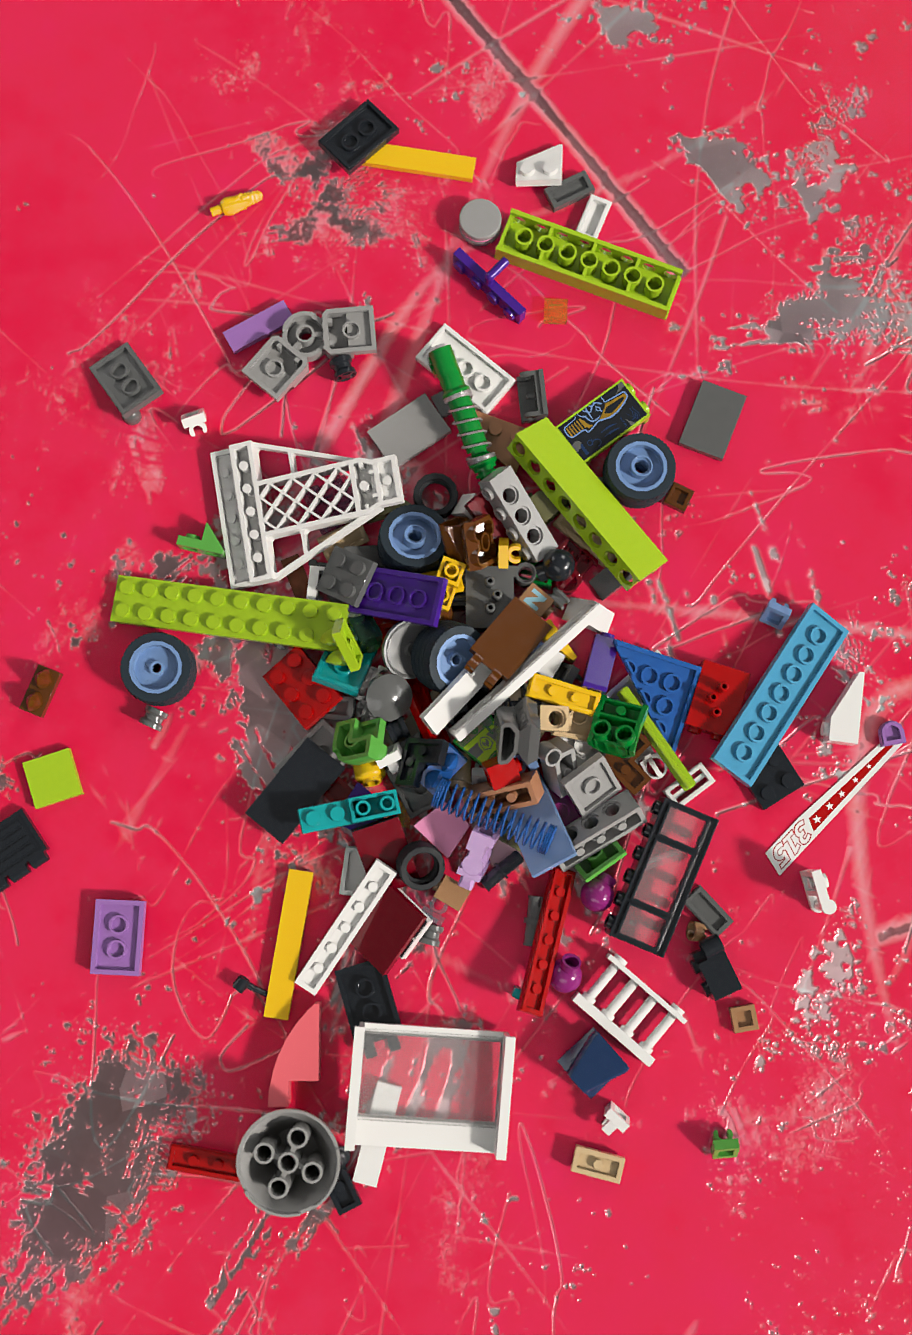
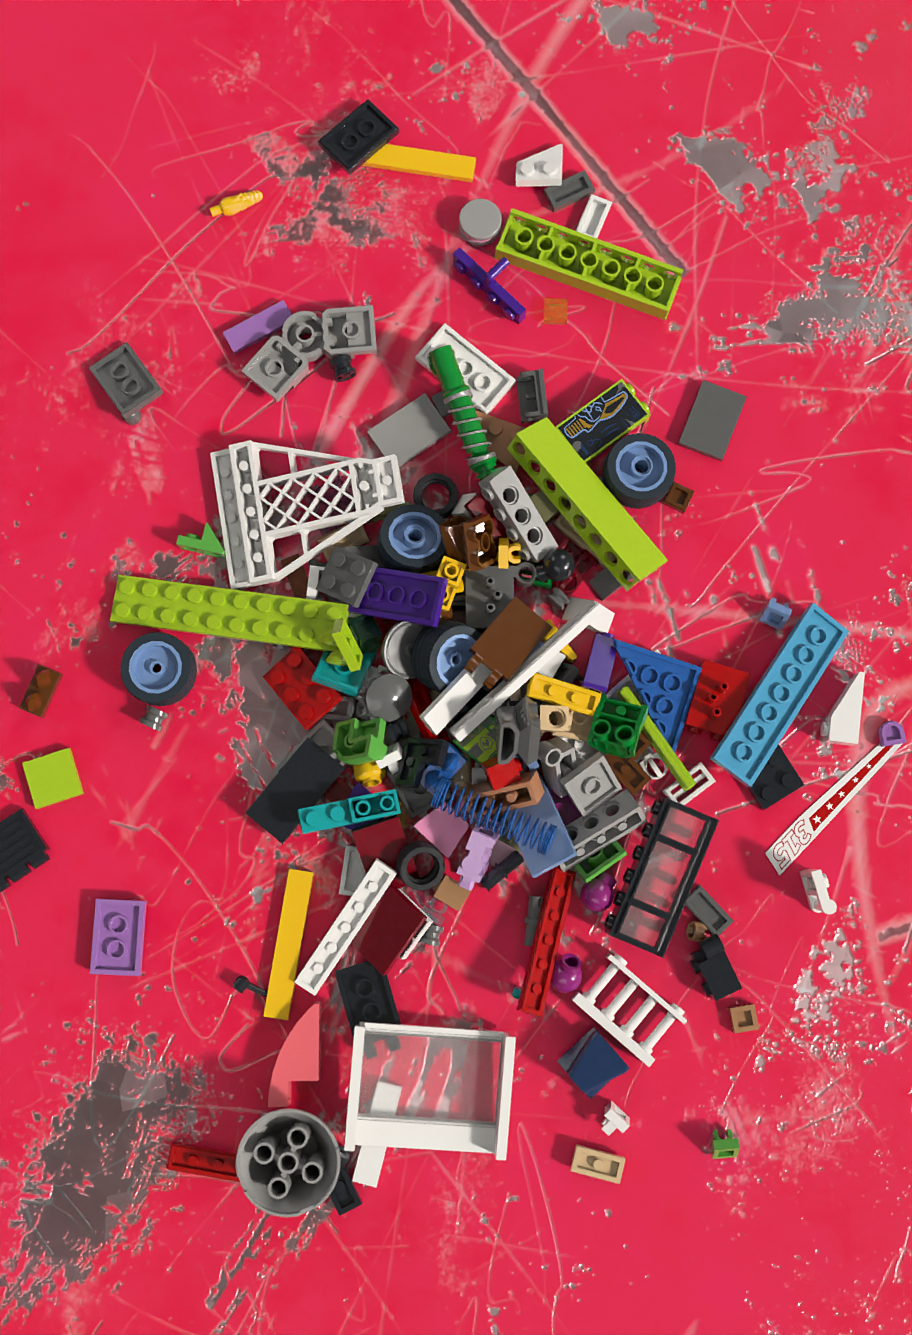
white tile [181,408,207,437] -> none
medium nougat brick [519,582,555,620] -> none

